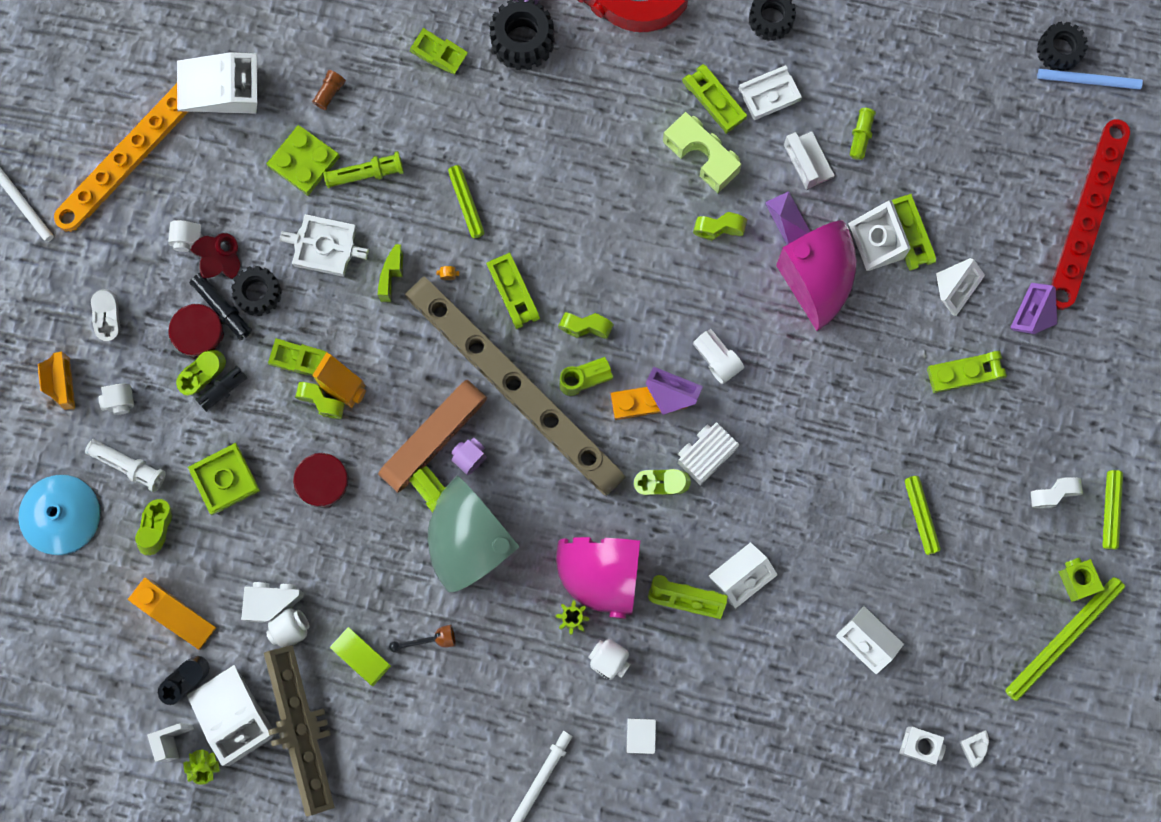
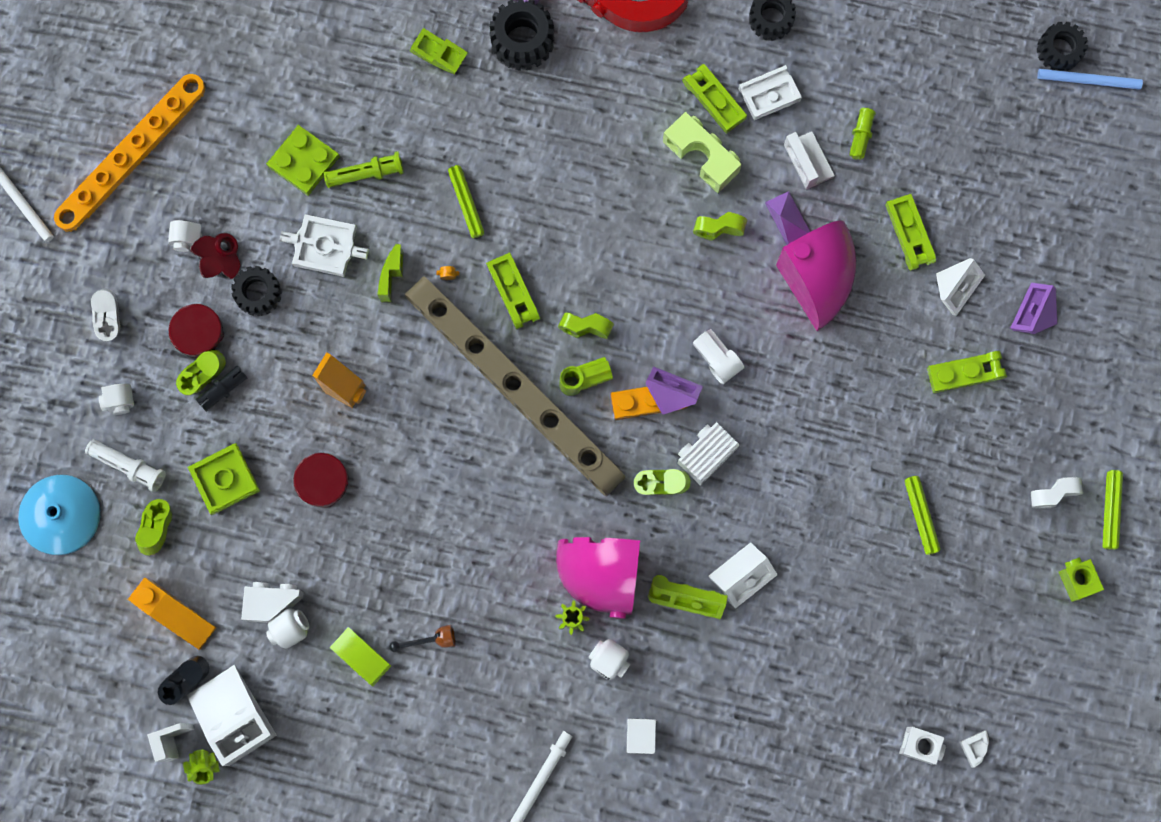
light orange slope [38,351,75,410] -> none
white slope [177,53,257,114] -> none
black pin [189,273,252,340] -> none
dark tan hinge [264,645,335,817] -> none
lime slope [267,338,326,376] -> none
lime piece [295,382,345,419] -> none
dark orange pin [312,70,346,110] -> none
nougat beam [378,380,487,493] -> none
lime piece [409,466,446,513] -> none
sand green brick [427,475,520,592] -> none
lavender plate [451,437,487,475] -> none
white panel [836,606,904,674] -> none
white slope [848,200,911,271] -> none
lime axle [1005,577,1125,701] -> none
red plate [1051,119,1130,310] -> none

